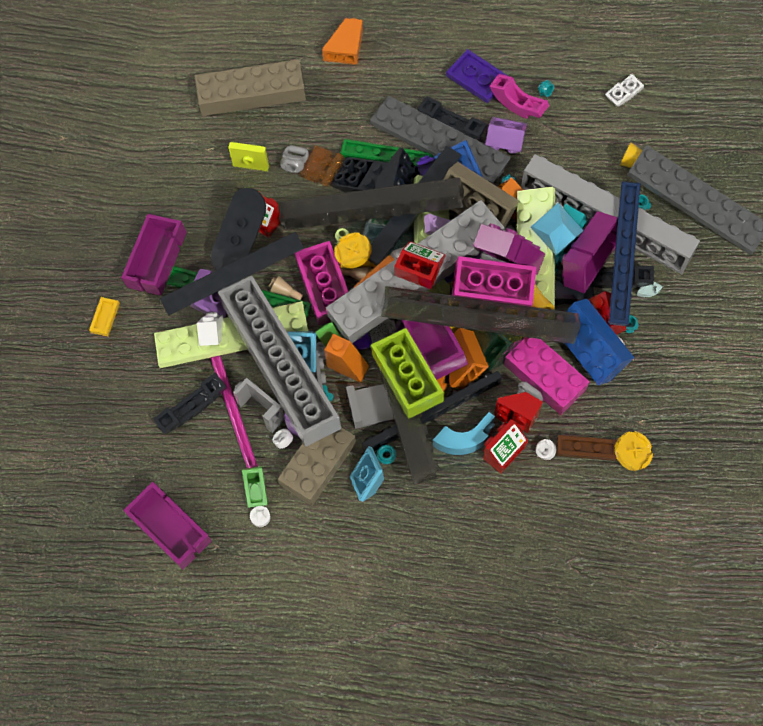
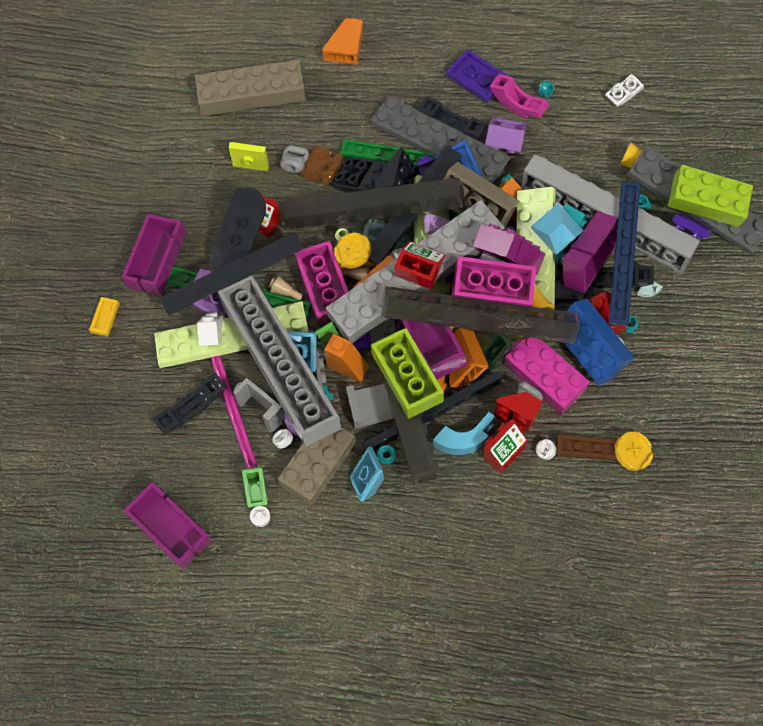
none -> lime brick [668,165,753,227]
none -> dark purple plate [672,214,713,240]

